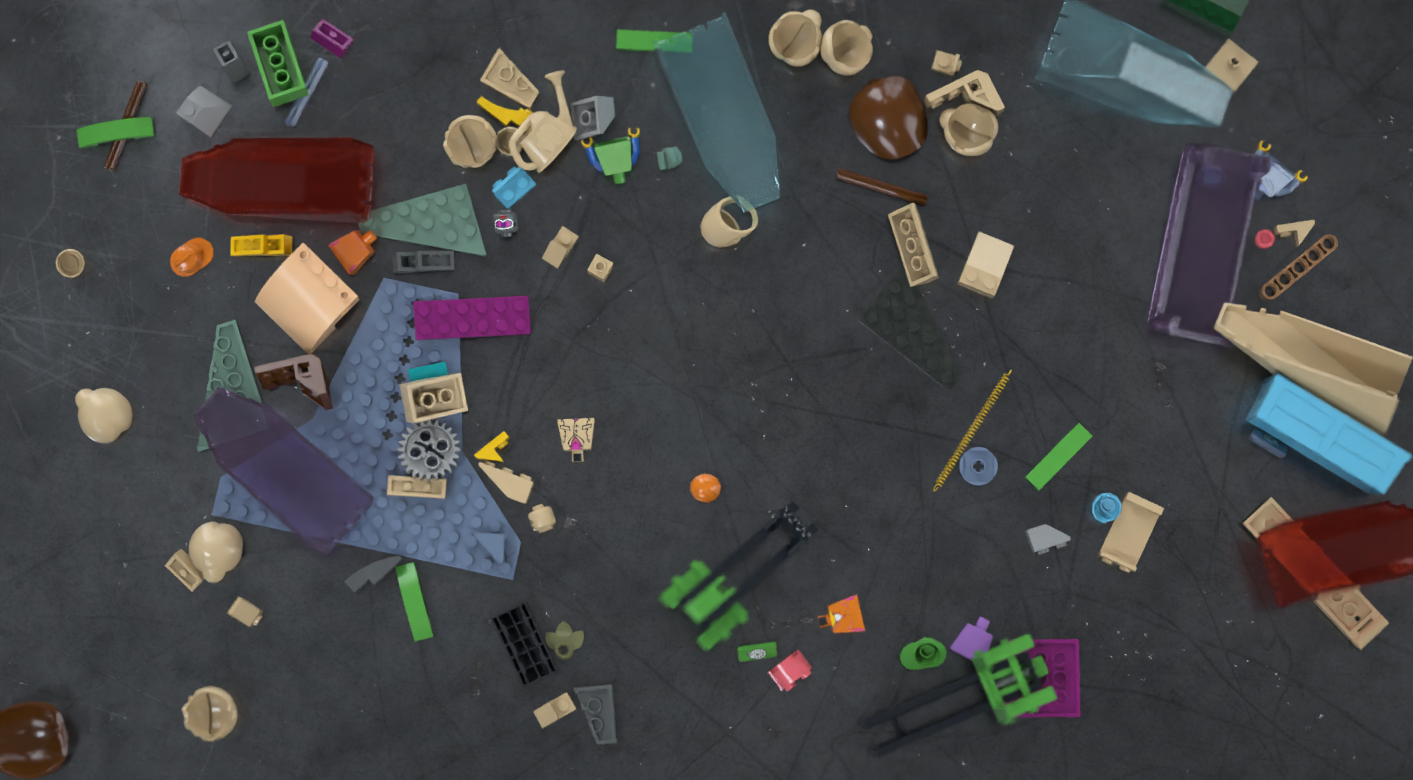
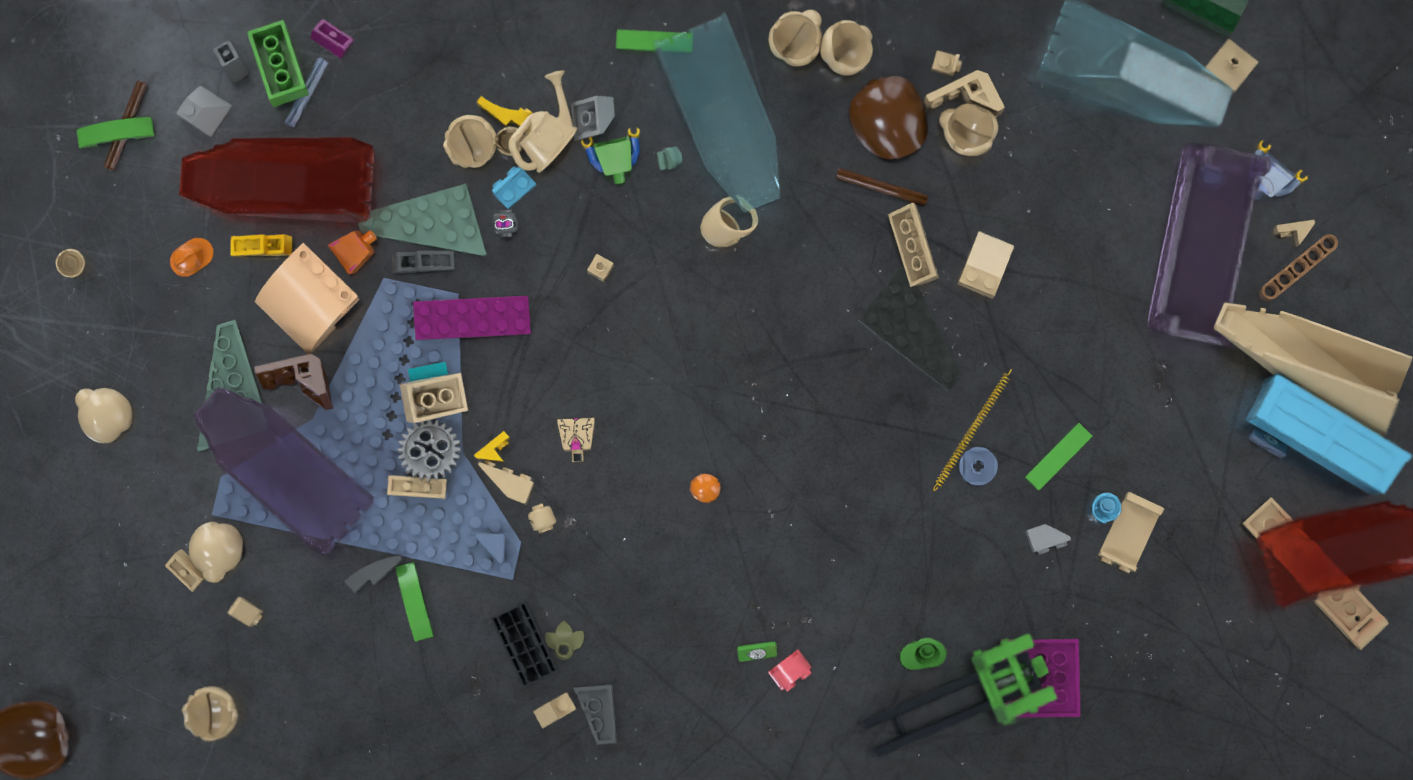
tan wing [480,48,539,109] -> none
tan slope [542,226,579,269] -> none
piece [659,501,819,650] -> none
orange torso [818,595,865,633] -> none
medium lavender torso [949,617,993,660] -> none
coral tile [1255,229,1275,249] -> none

